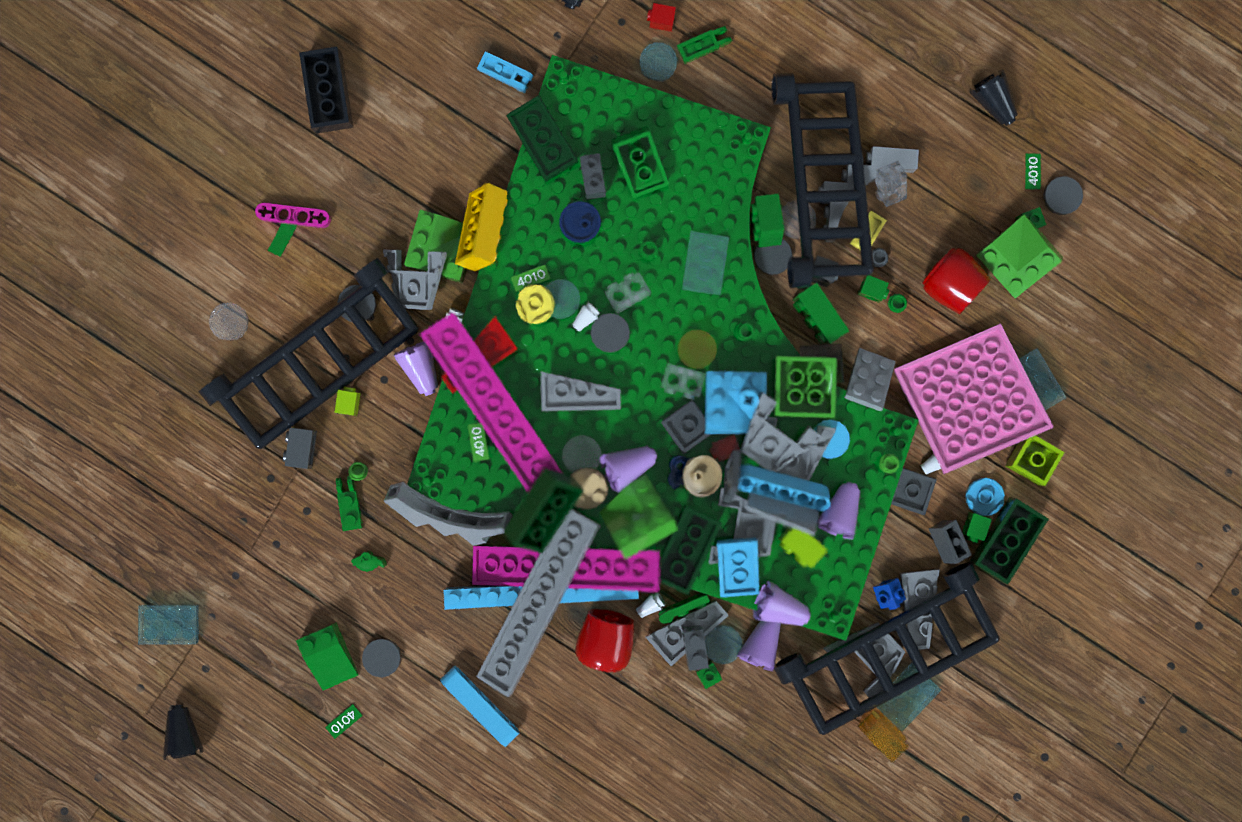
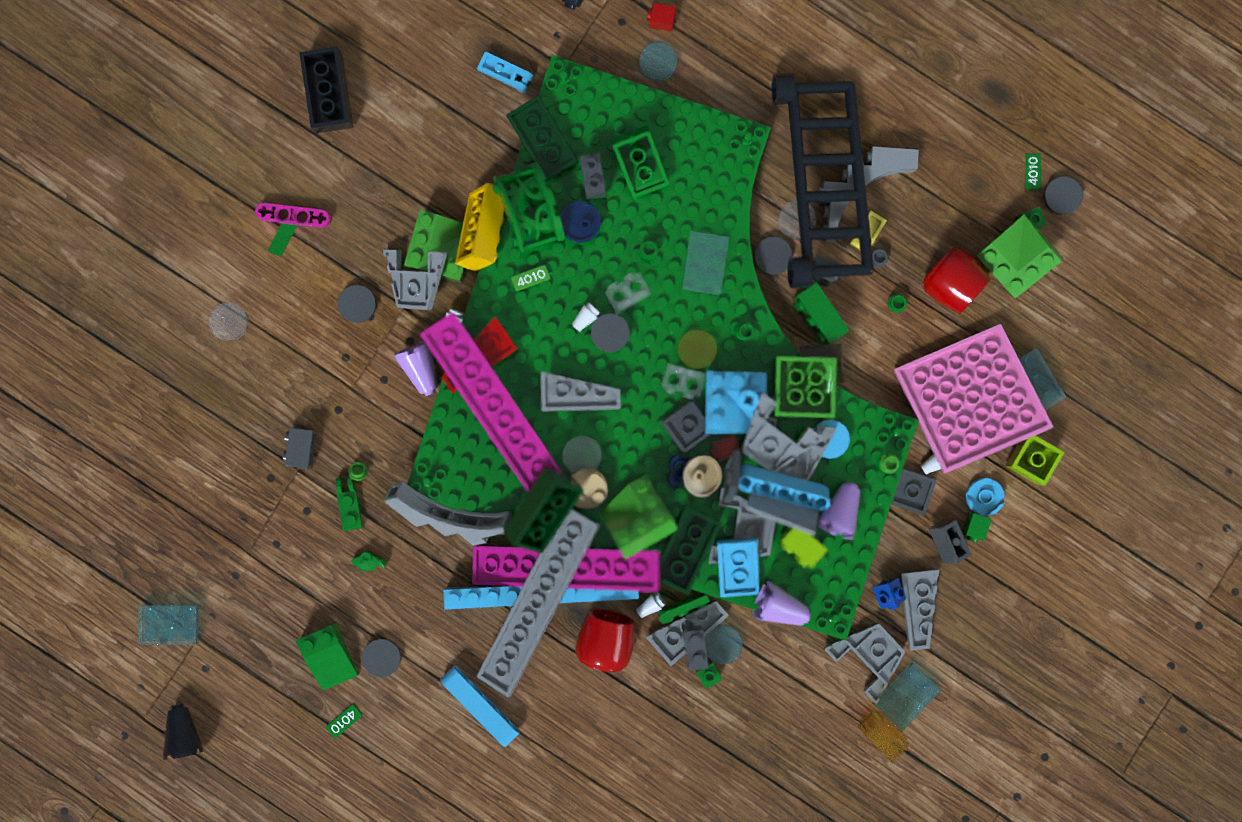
black fence [199,258,419,449] -> none
lime brick [334,387,361,416] -> none
bright green sticker [468,423,489,461] -> none
light yellow tile [516,285,555,324] -> none
clear light blue tile [545,279,580,319] -> none
lavender cone [600,446,657,492] -> none
green hinge [677,26,732,64] -> none
lavender cone [737,620,781,671] -> none
green brick [750,194,784,248] -> none
black fence [774,562,1000,735] -> none
light grey plate [844,348,895,412] -> none
green brick [857,275,890,303] -> none
clear brick [875,161,907,207] -> none
black cone [969,69,1018,126] -> none
dark green brick [969,497,1049,585] -> none
none -> green fence [492,162,565,253]

